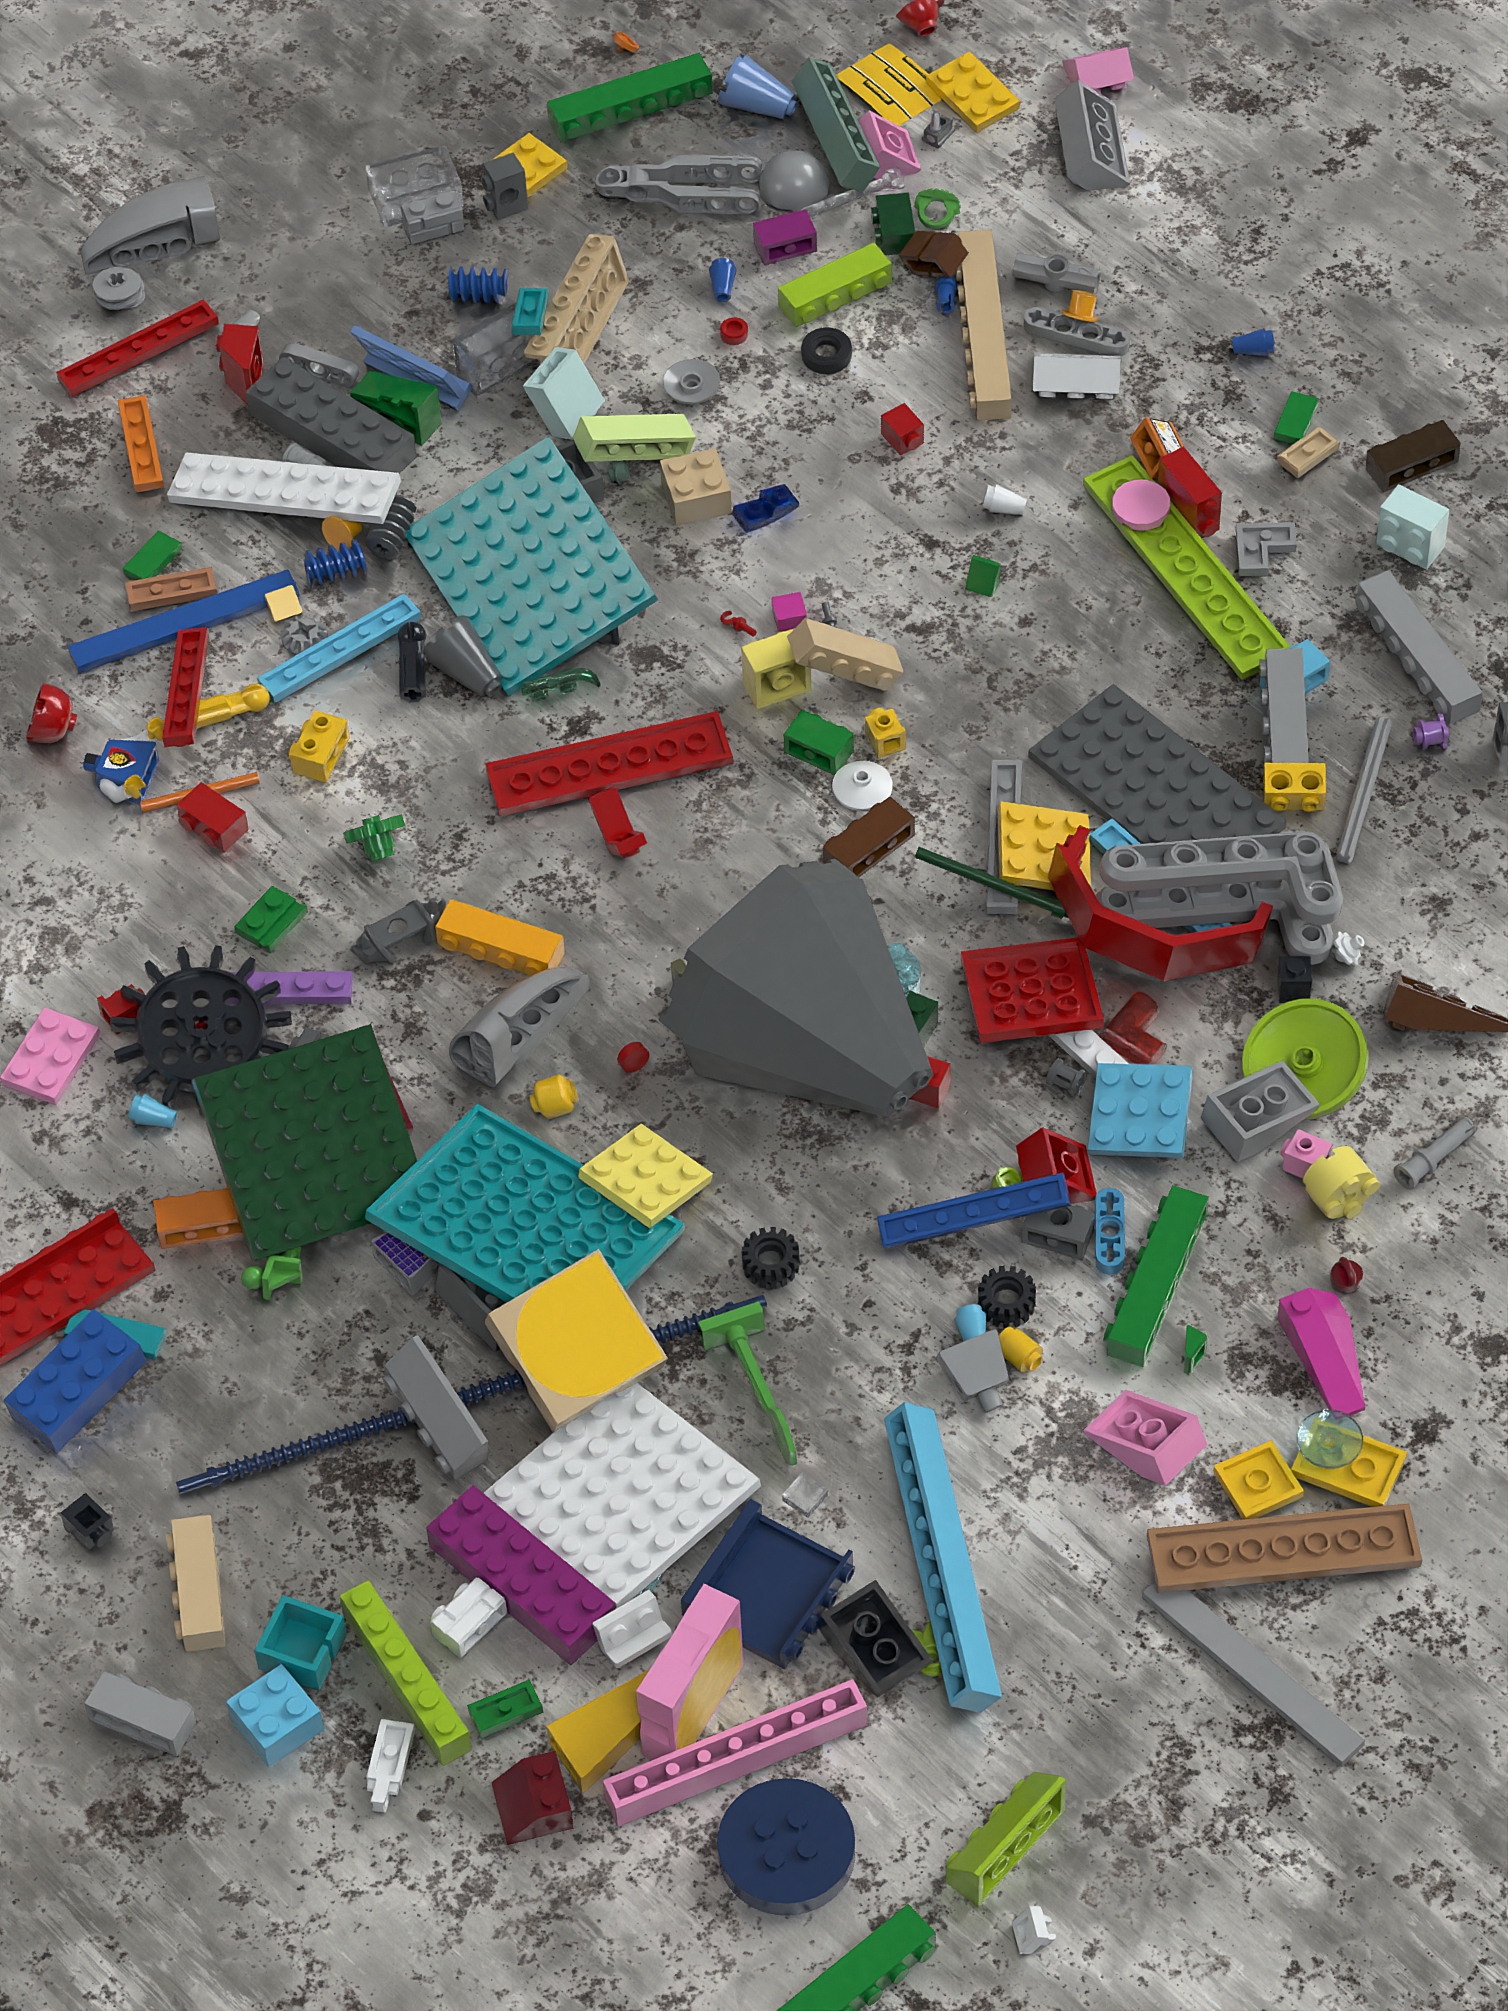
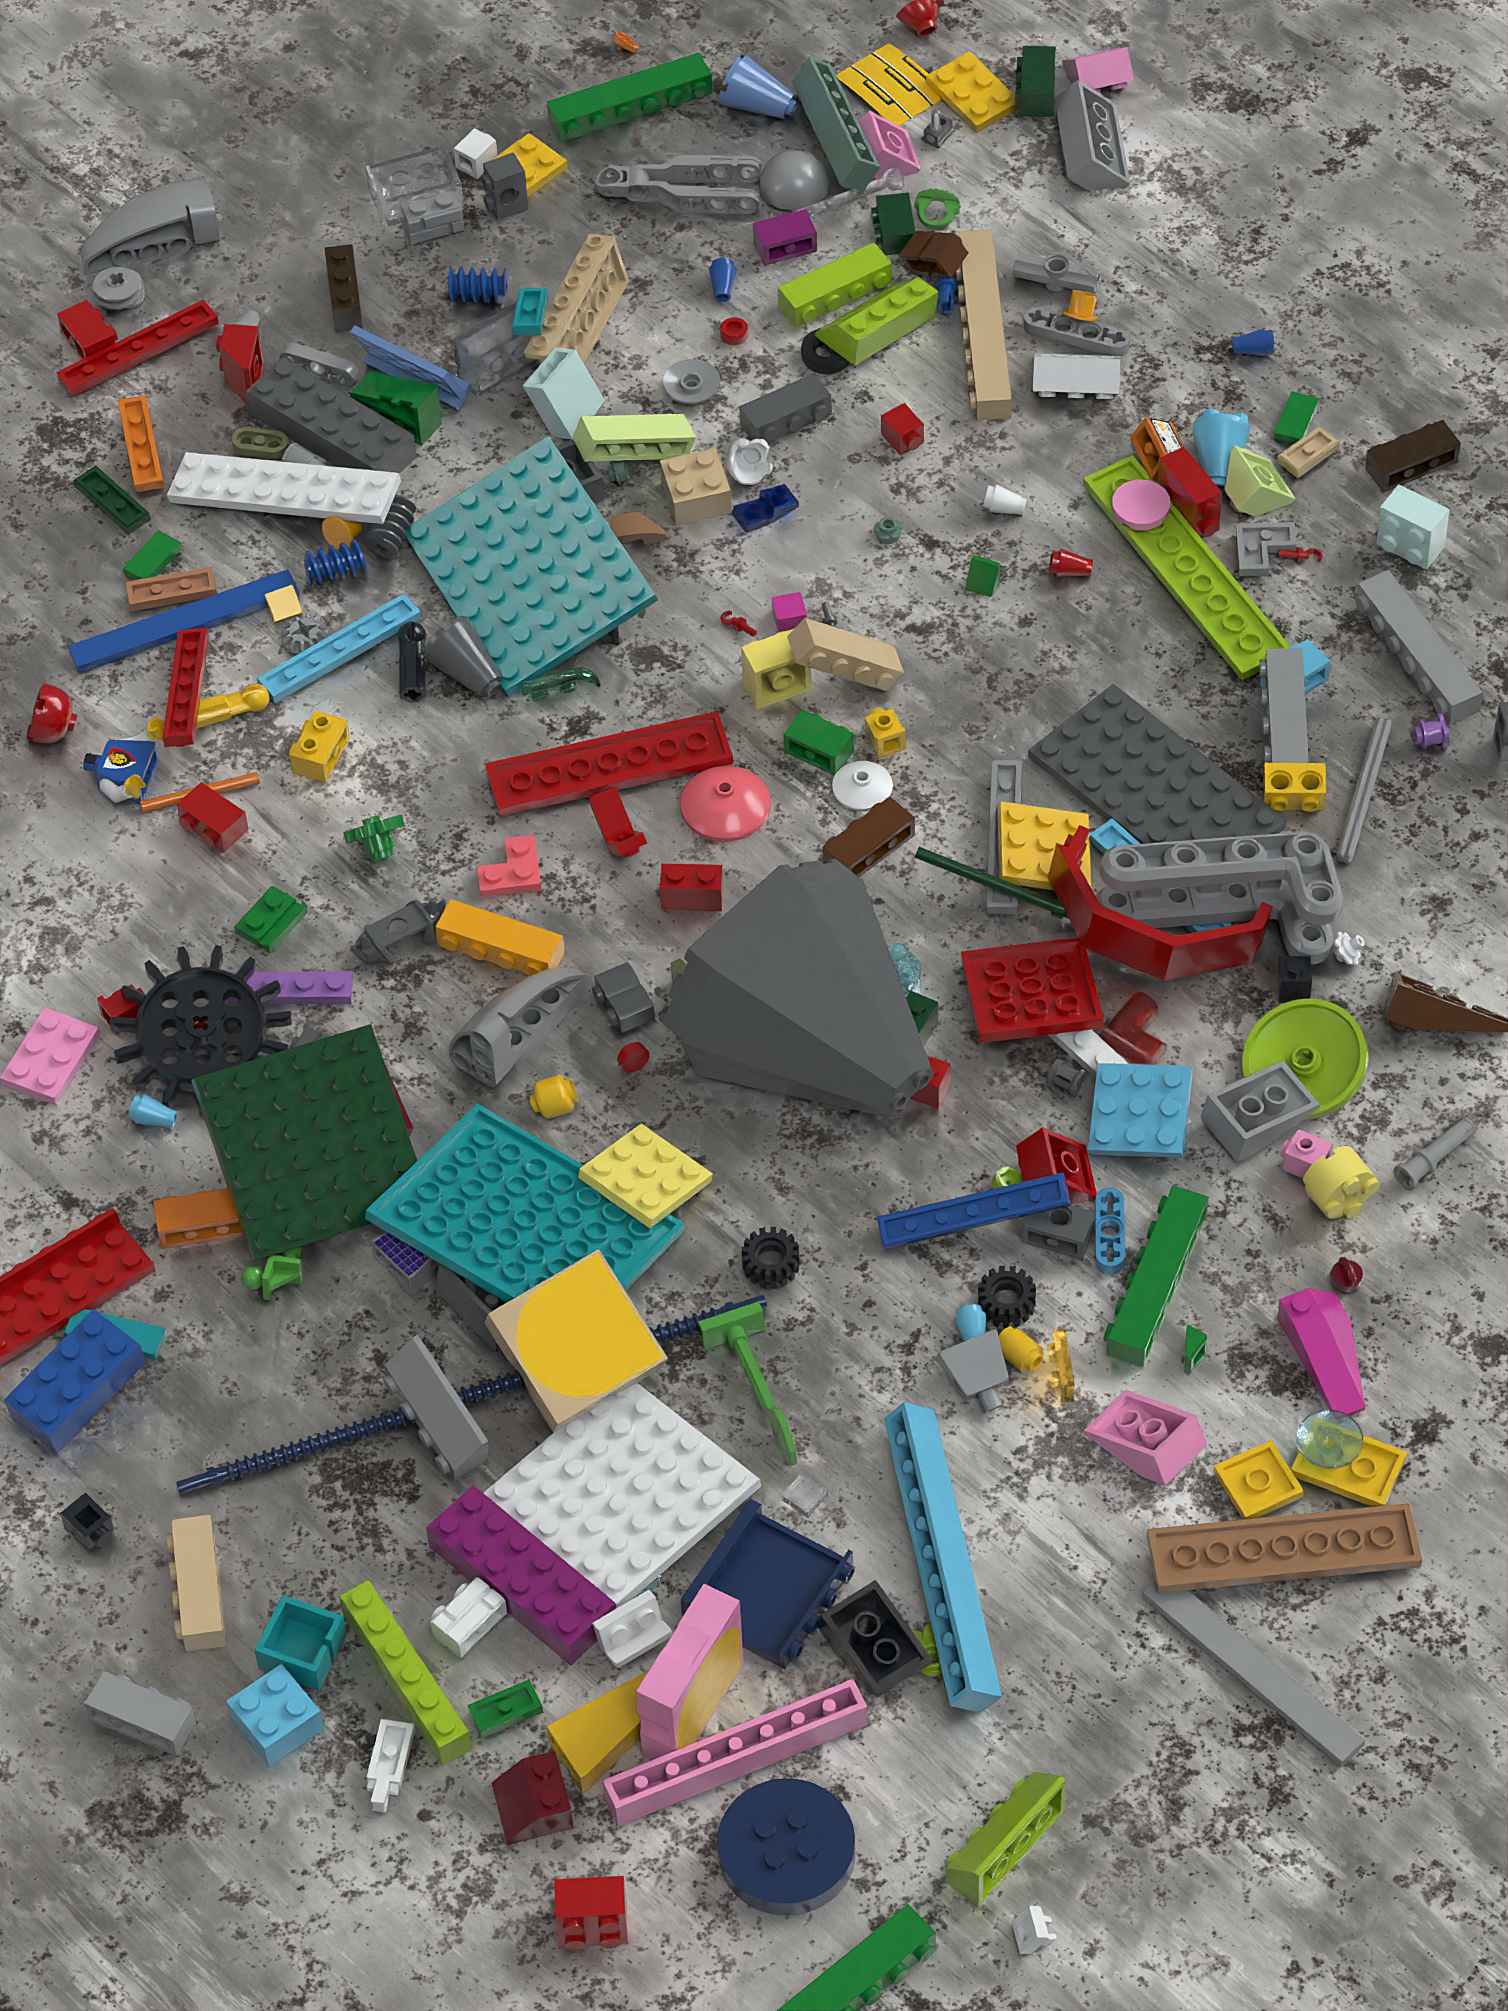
none -> red brick [57,299,118,360]
none -> dark green tile [73,465,151,535]
none -> olive plate [231,426,289,460]
none -> dark brown brick [324,244,363,333]
none -> white brick [454,128,498,179]
none -> coral plate [477,835,542,898]
none -> red brick [554,1876,628,1950]
none -> dark grey brick [592,962,655,1033]
none -> medium nougat slope [610,511,669,545]
none -> red brick [660,863,724,911]
none -> coral dish [680,766,771,842]
none -> white hair [726,438,773,485]
none -> dark grey brick [739,373,832,443]
none -> lime slope [815,277,938,366]
none -> sand green plate [874,517,903,544]
none -> dark green brick [1015,46,1056,117]
none -> clear yellow plate [1047,1329,1074,1403]
none -> red cone [1049,548,1093,577]
none -> medium azure cone [1193,409,1250,494]
none -> yellowish green slope [1225,446,1296,517]
none -> red hand [1277,547,1323,562]

